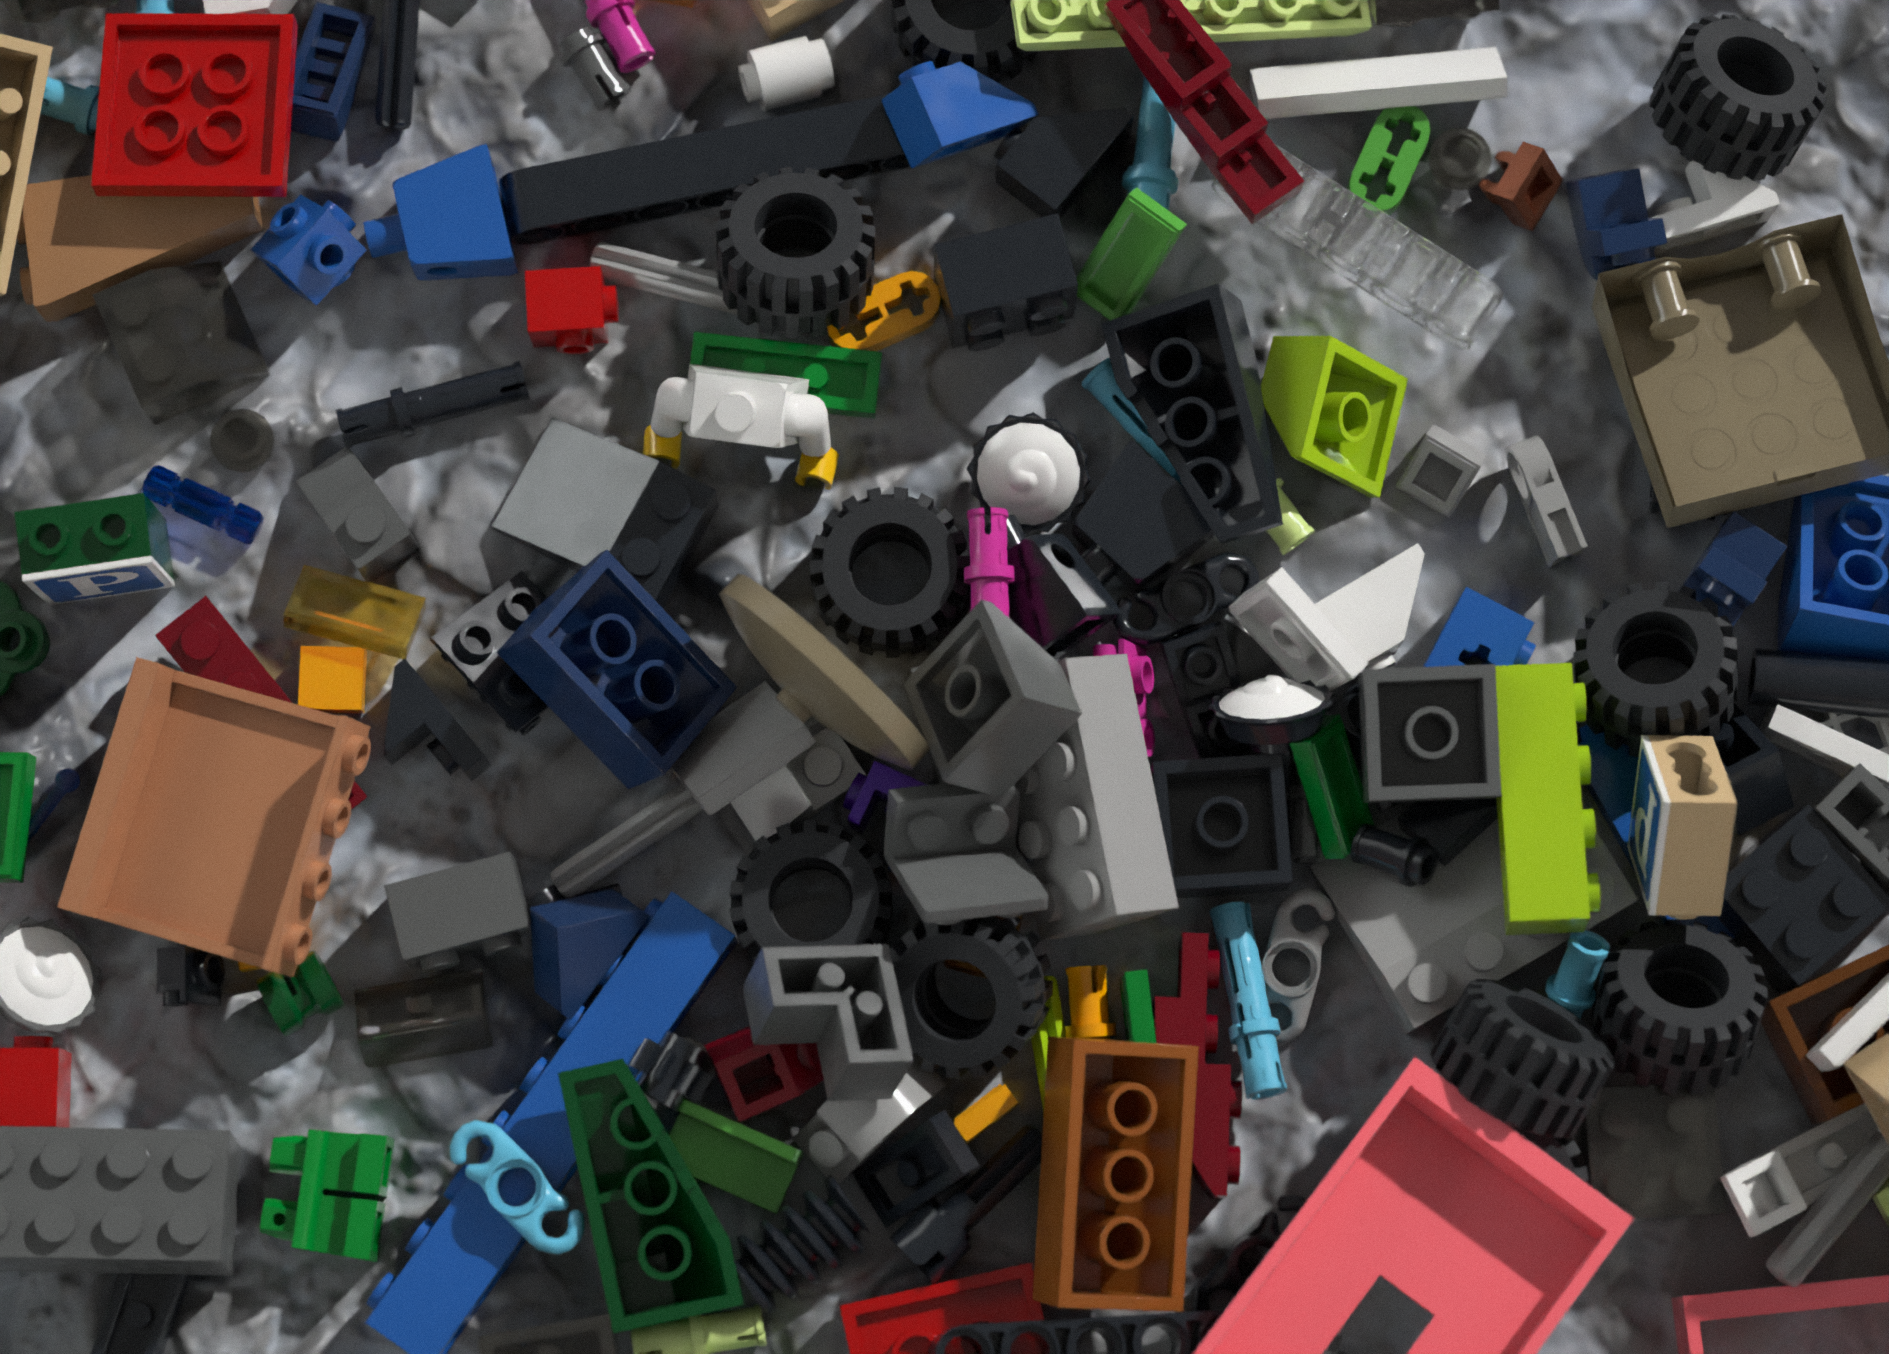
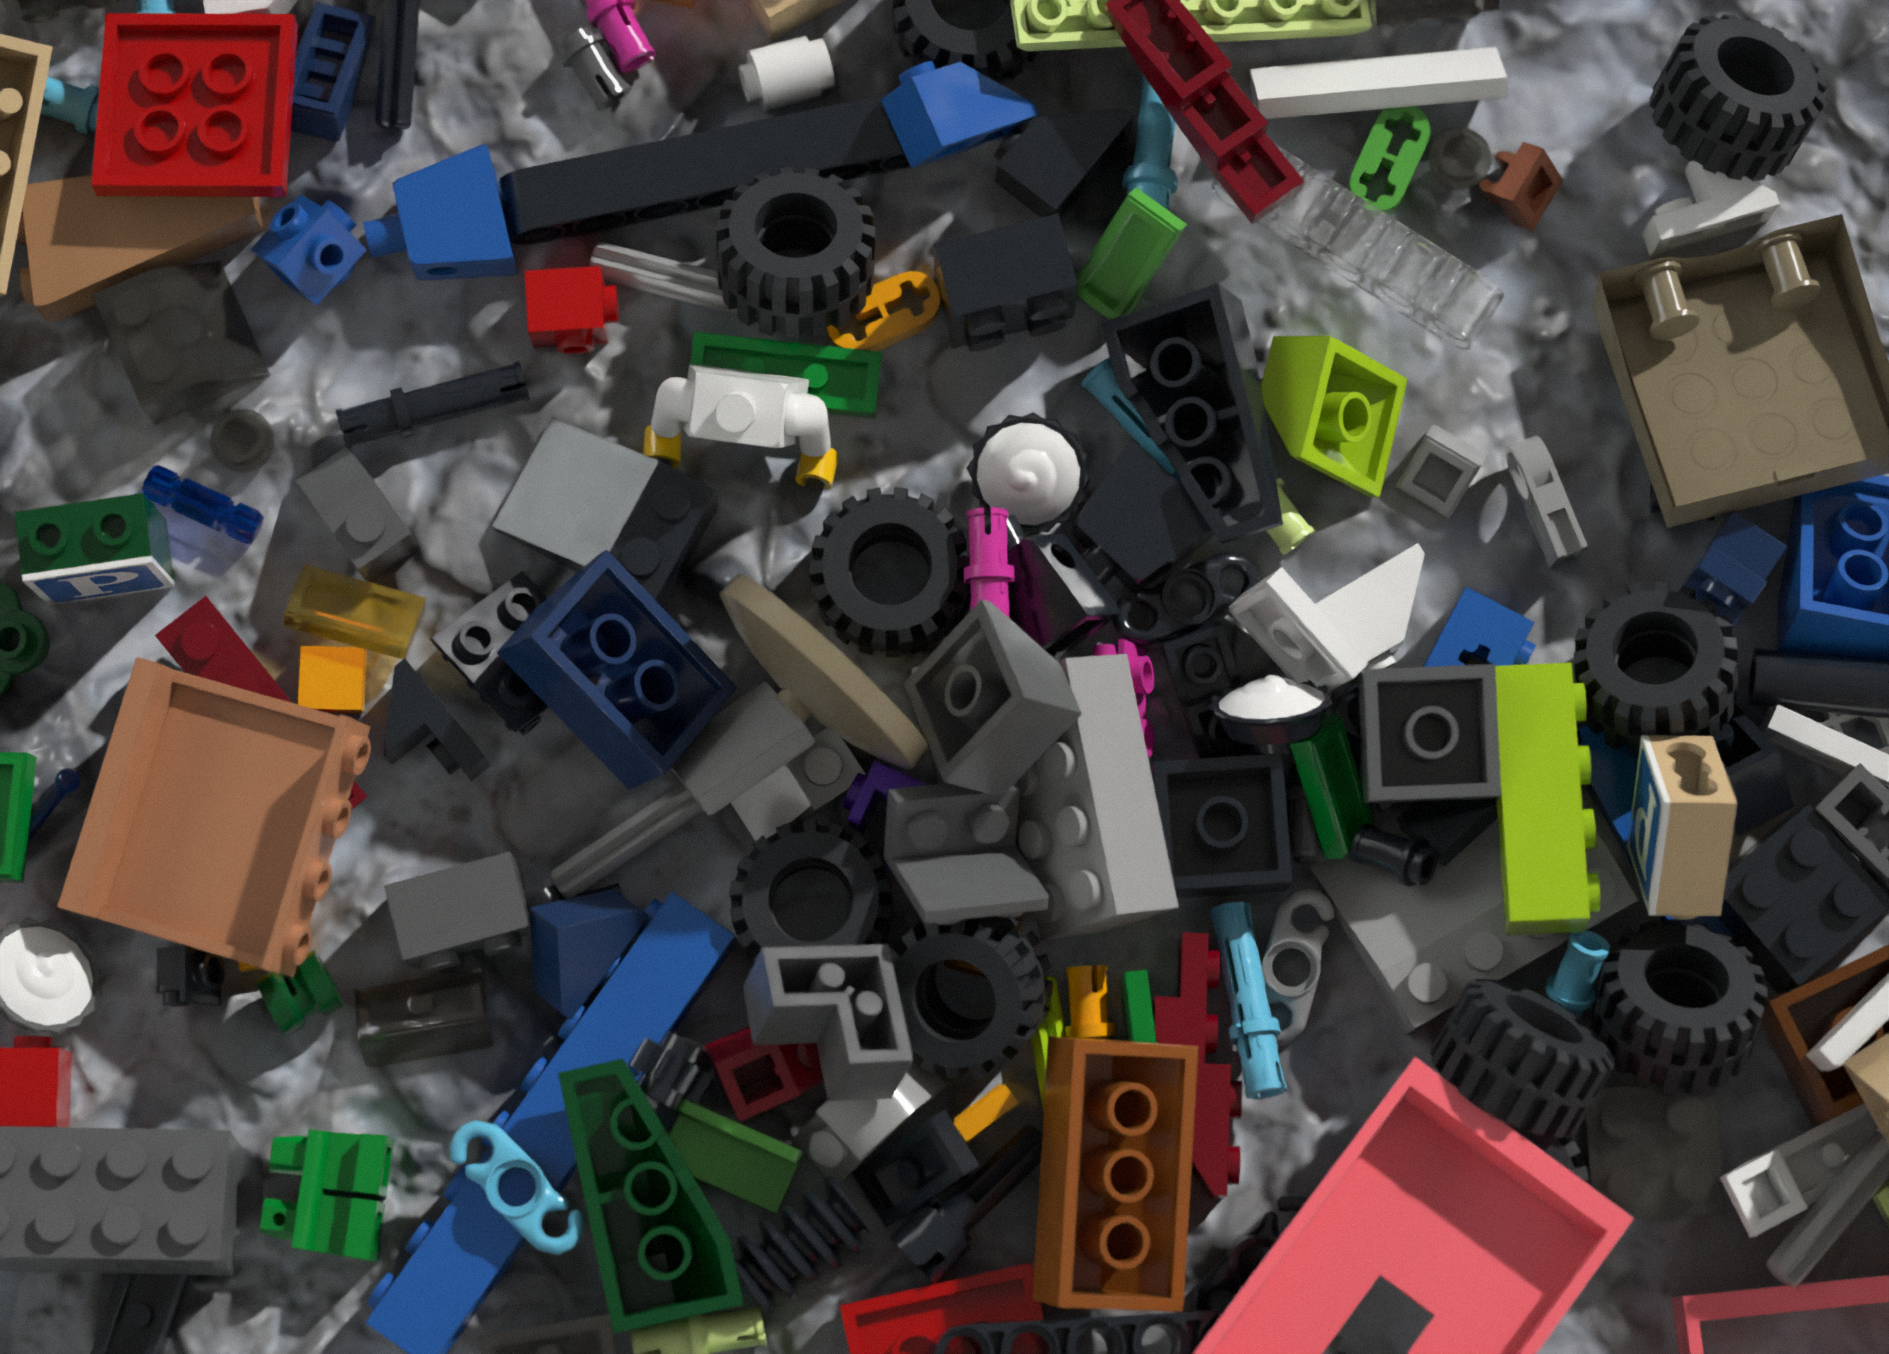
dark blue brick [1565,168,1667,280] -> none

